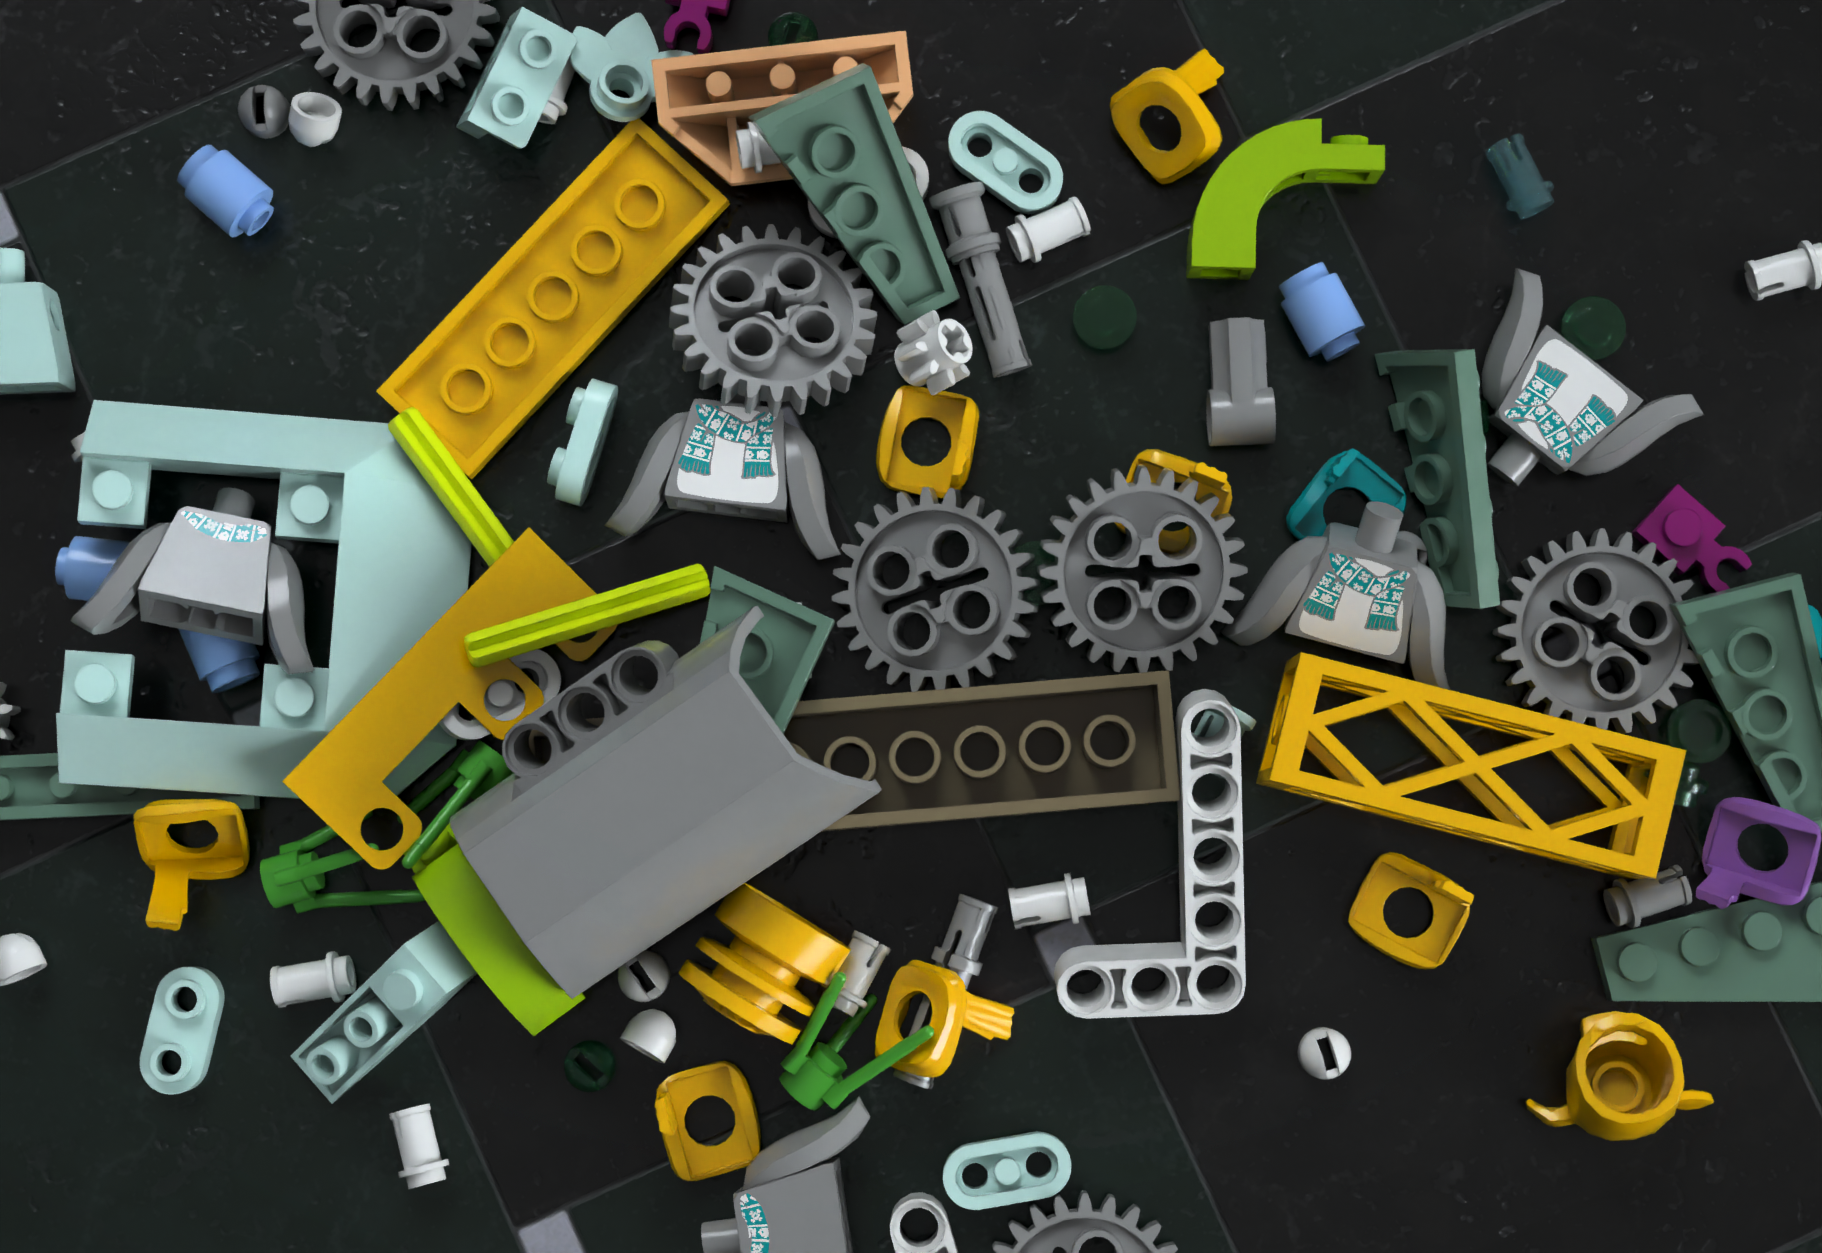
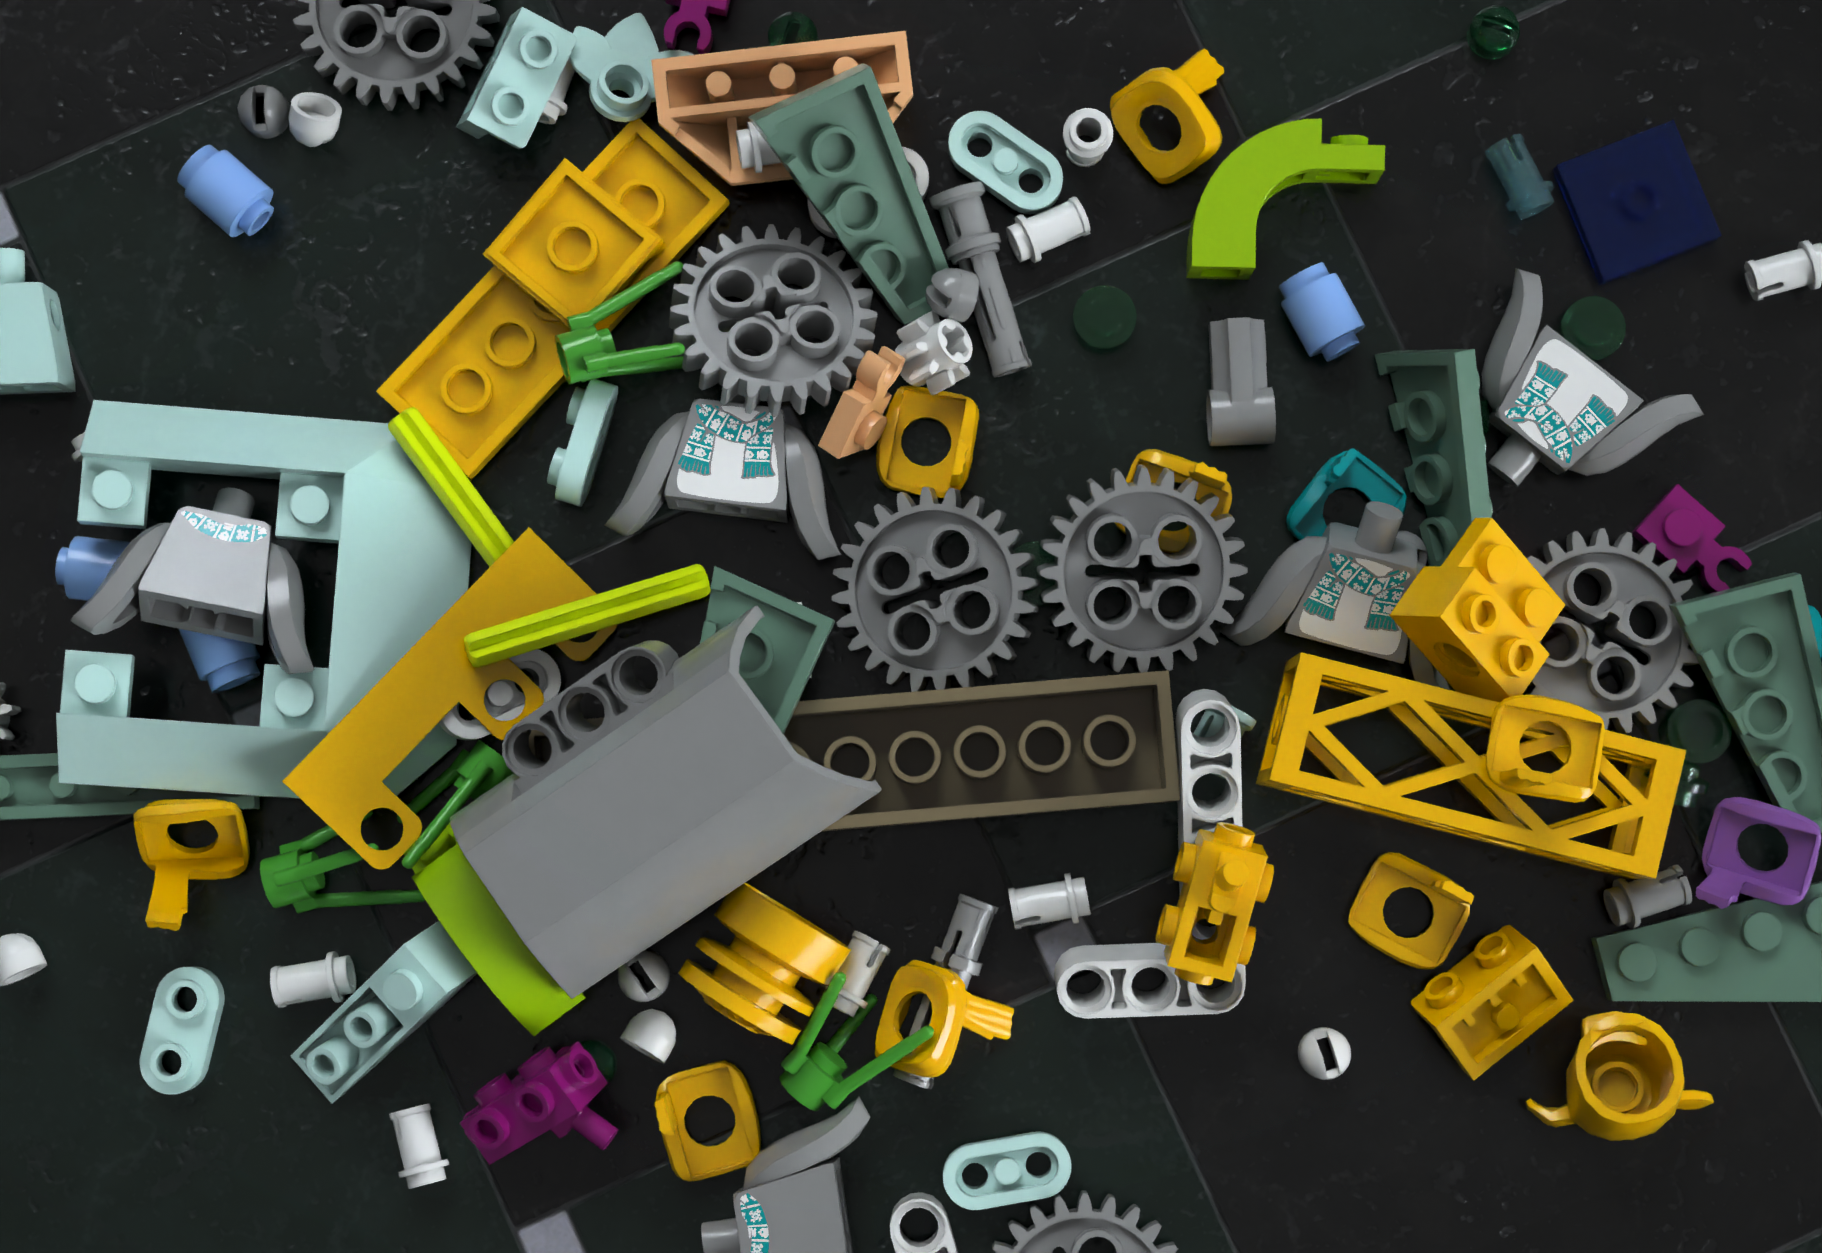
none -> magenta brick [460,1041,619,1165]
none -> yellow tile [483,158,664,328]
none -> bright green plant [555,261,685,384]
none -> light nougat plate [818,346,905,459]
none -> light grey hinge [925,268,979,323]
none -> white pin [1063,108,1113,167]
none -> yellow brick [1156,822,1274,985]
none -> yellow brick [1389,518,1565,703]
none -> yellow bracket [1411,925,1574,1081]
none -> clear green hinge [1467,5,1520,60]
none -> yellow piece [1486,695,1605,803]
none -> clear blue plate [1553,120,1722,285]

